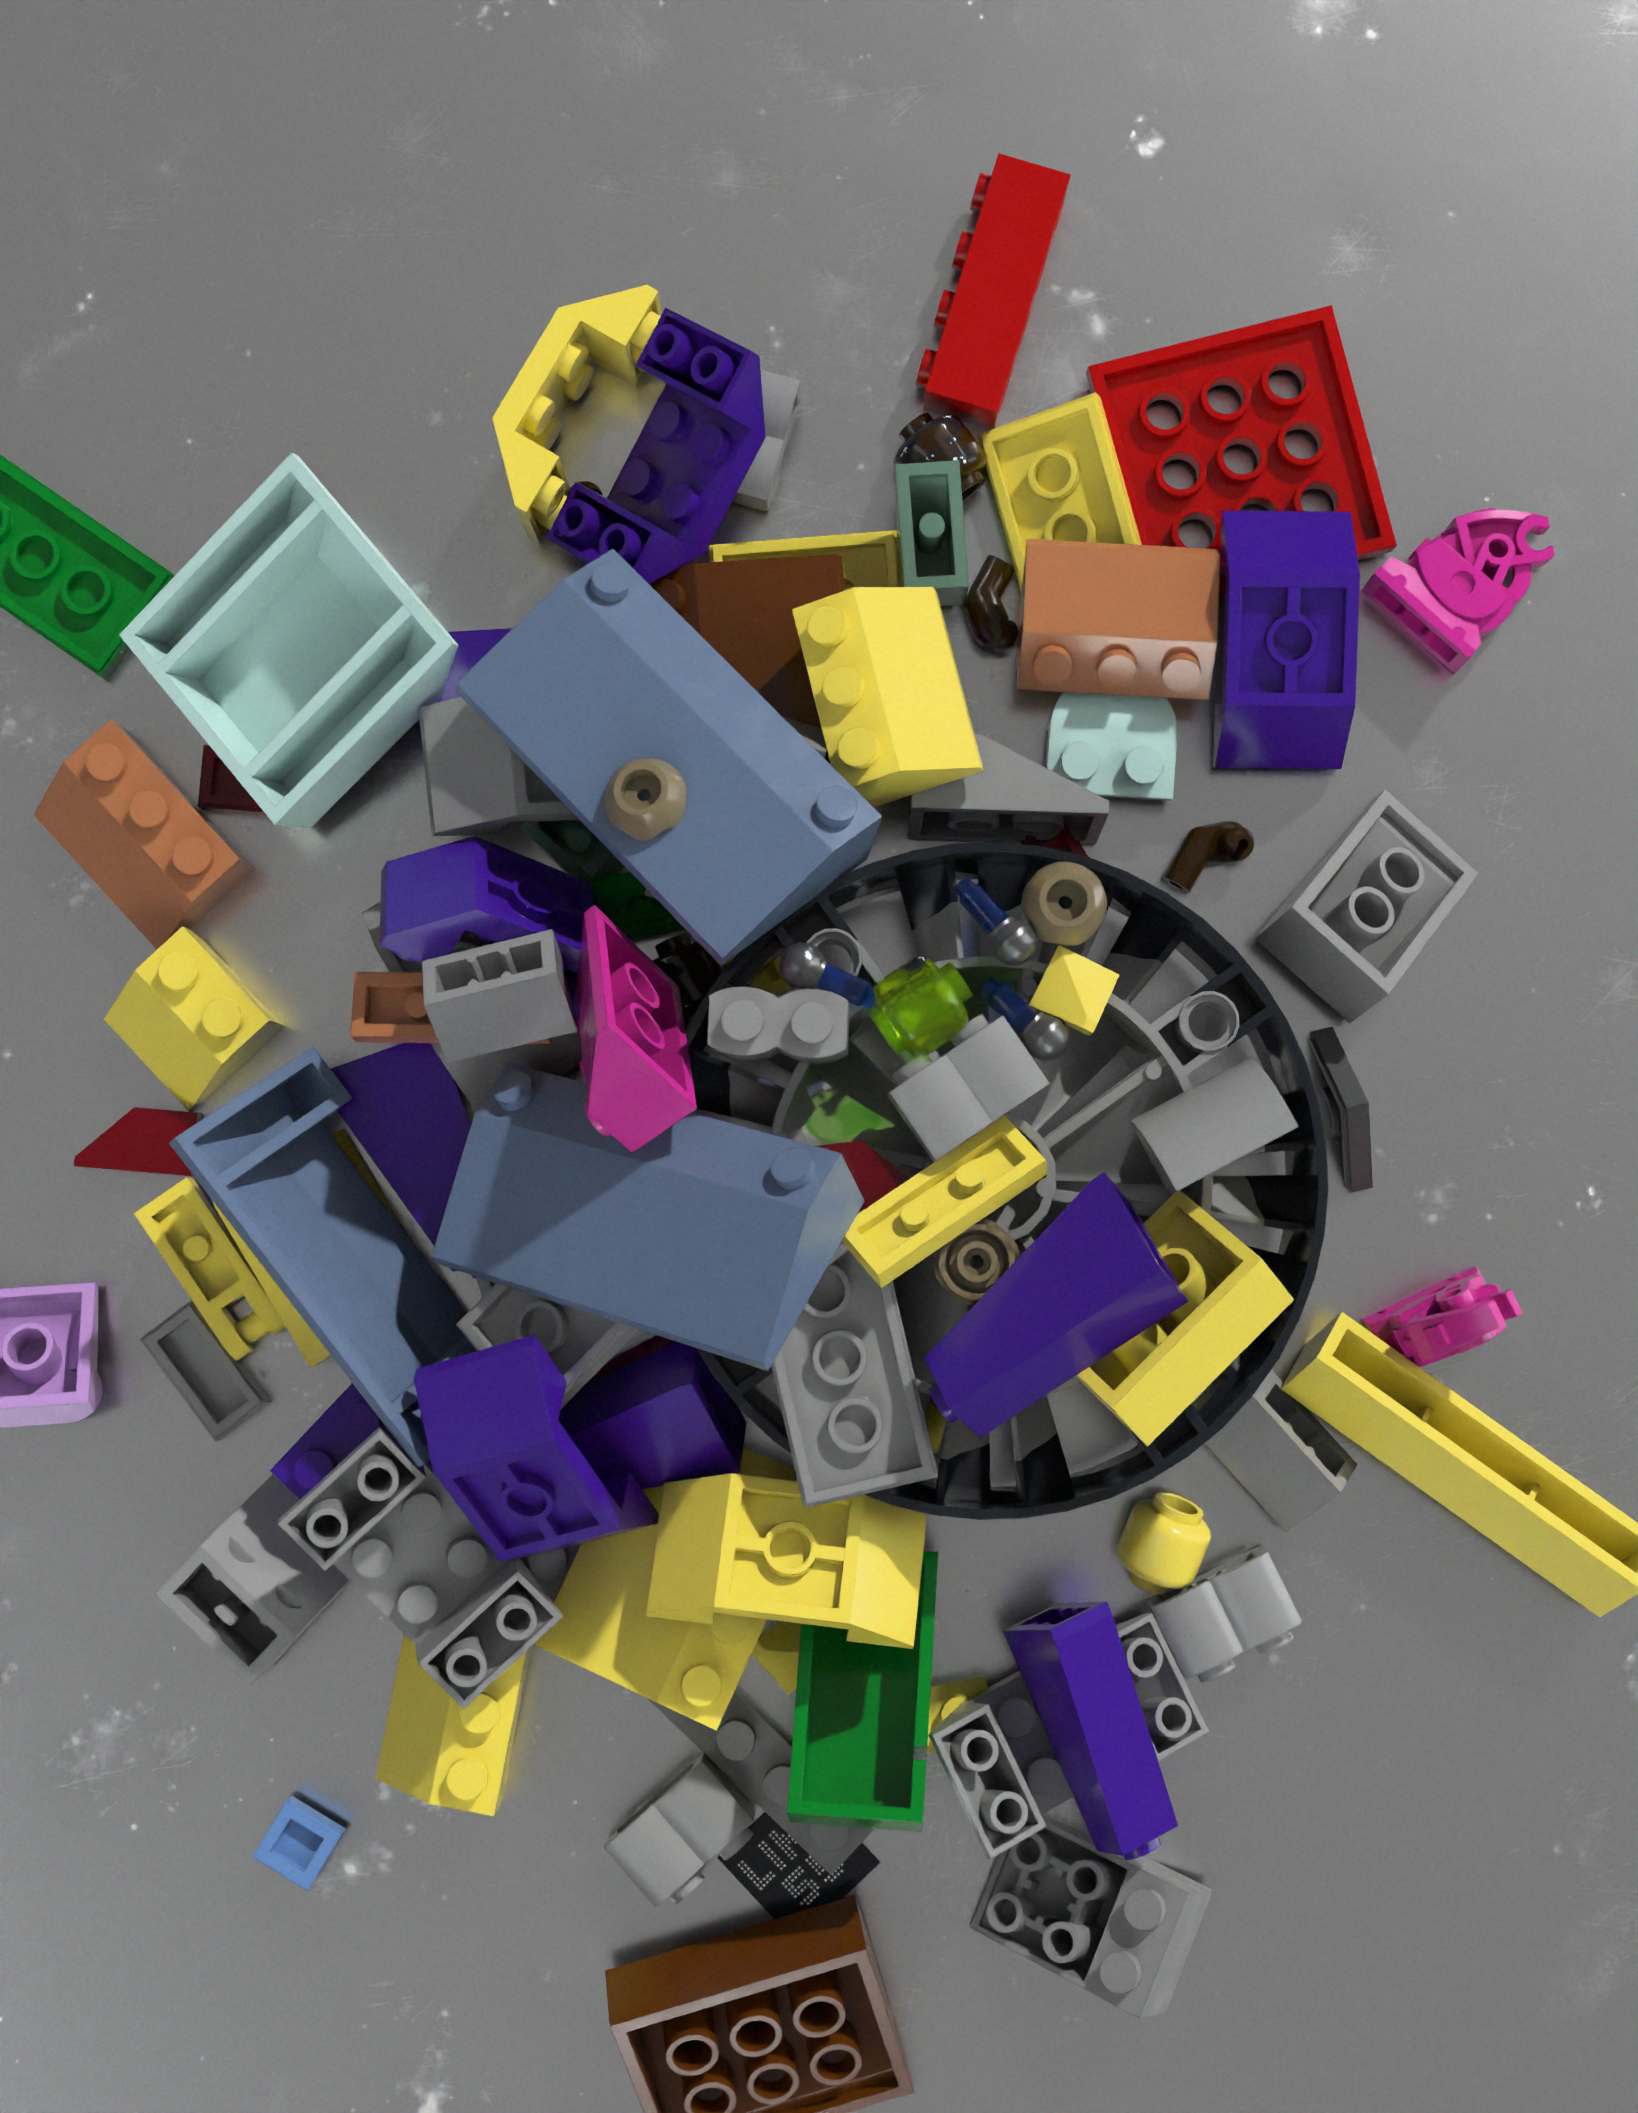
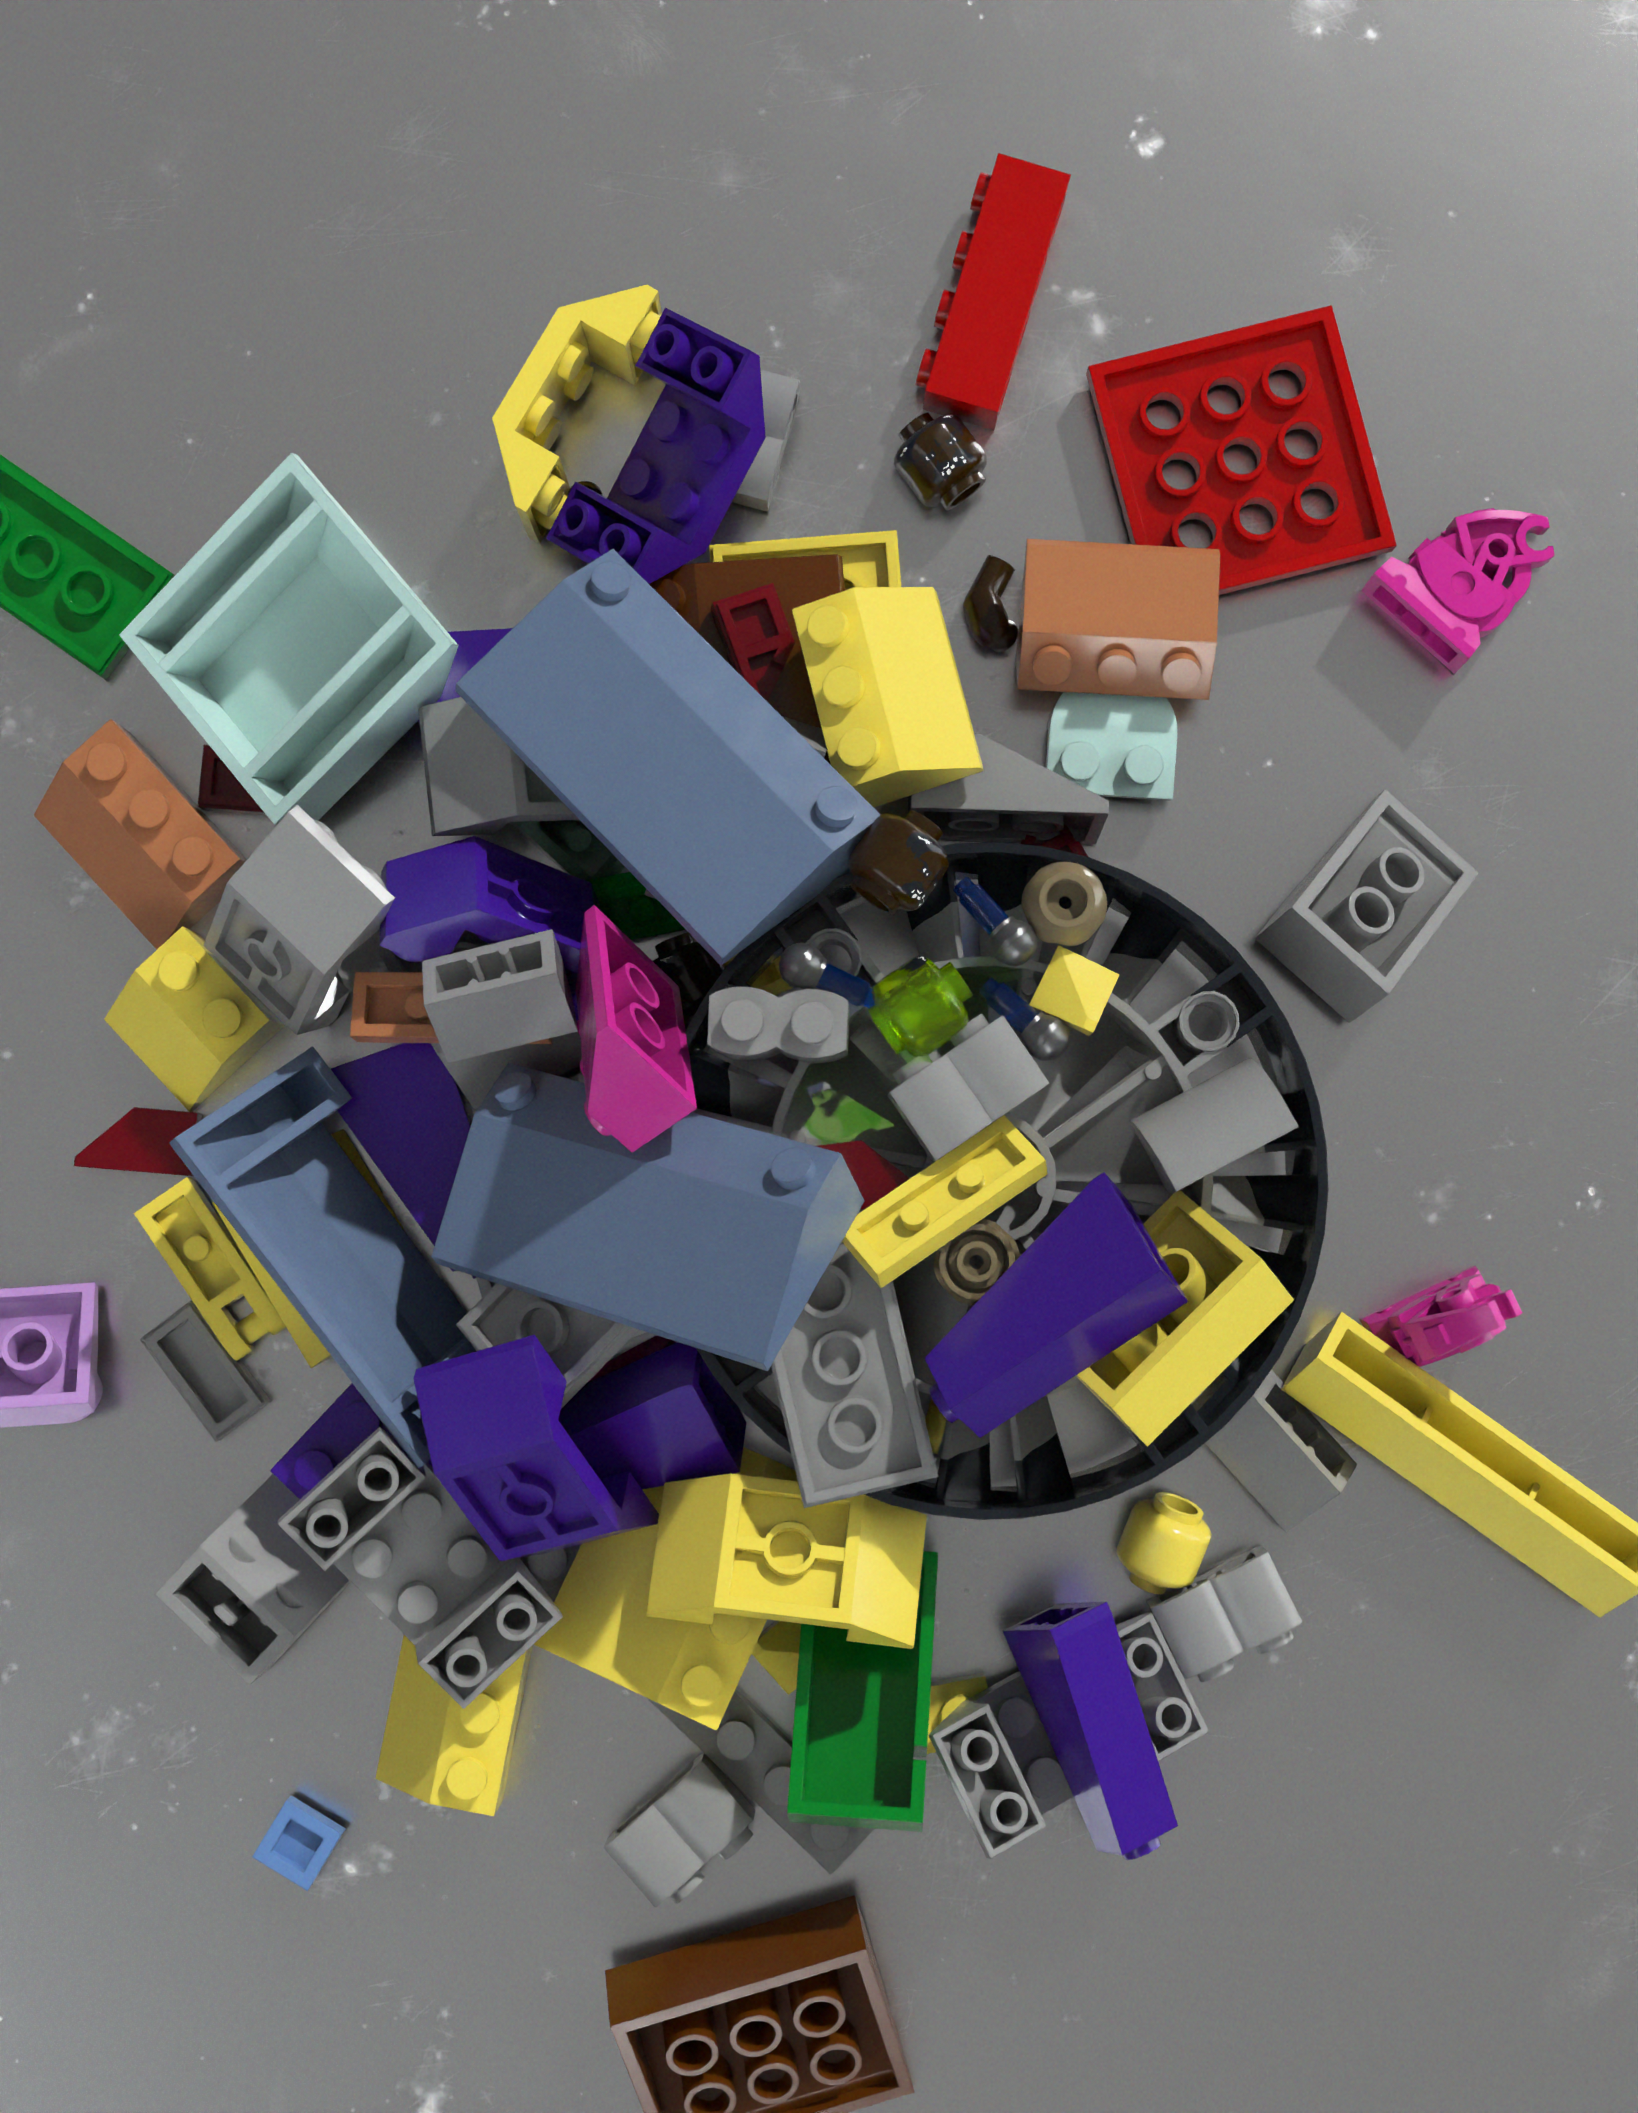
dark tan plate [604,758,687,841] -> none
black sticker [717,1812,881,1919] -> none
sand green slope [895,460,969,606] -> none
light grey slope [970,1815,1213,2019] -> none
light yellow tile [977,392,1142,594] -> none
dark brown arm [1162,821,1254,893] -> none
dark purple slope [1213,511,1360,769] -> none
dark grey tile [1309,1027,1373,1193] -> none
none -> light grey slope [203,805,395,1035]
none -> dark red tile [710,583,795,702]
none -> dark brown head [848,810,949,915]

